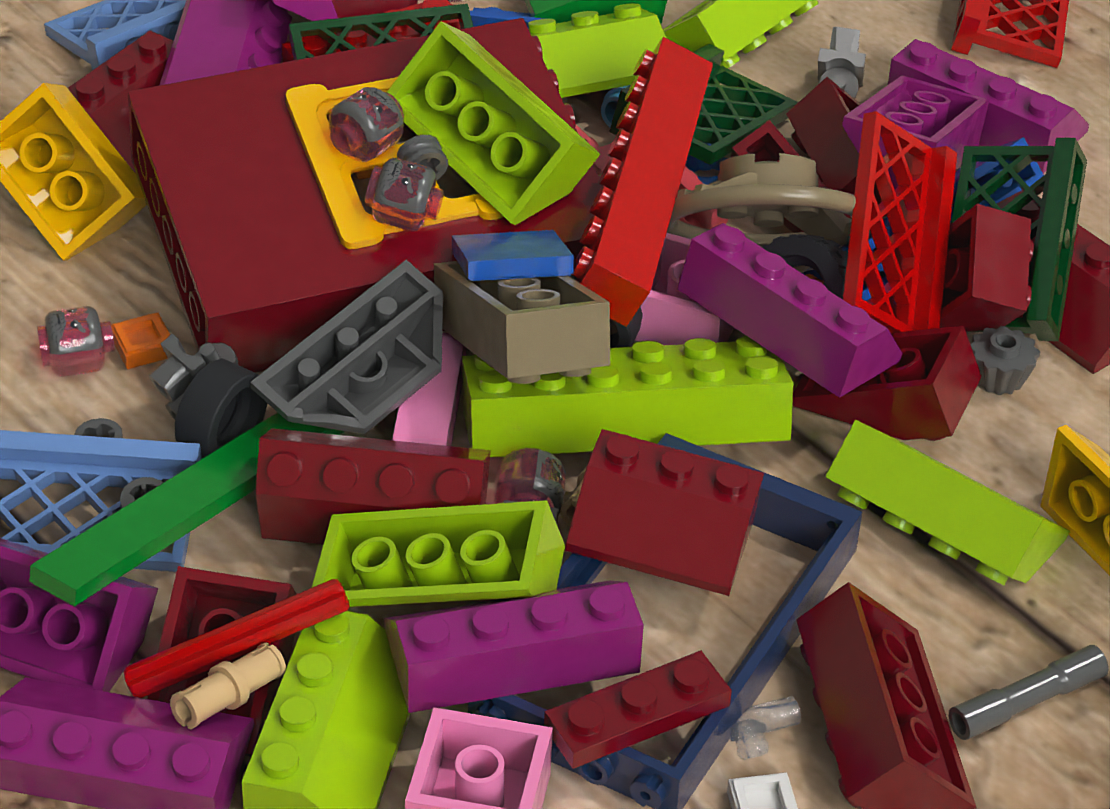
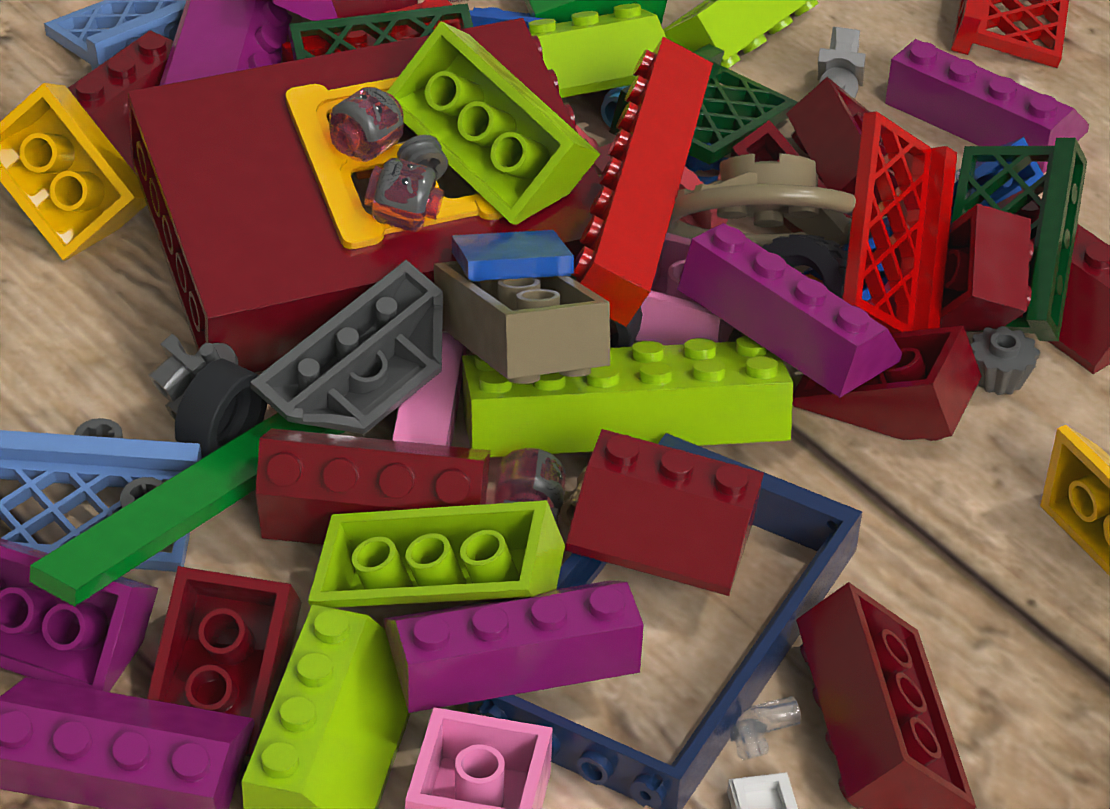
clear pink head [37,306,115,377] -> none
orange tile [110,312,170,370] -> none
red axle [123,579,350,698] -> none
tan pin [170,642,286,729] -> none
dark red plate [544,650,732,769] -> none
lime slope [825,420,1070,586] -> none
magenta slope [842,75,989,189] -> none
dark grey piece [948,645,1109,740] -> none

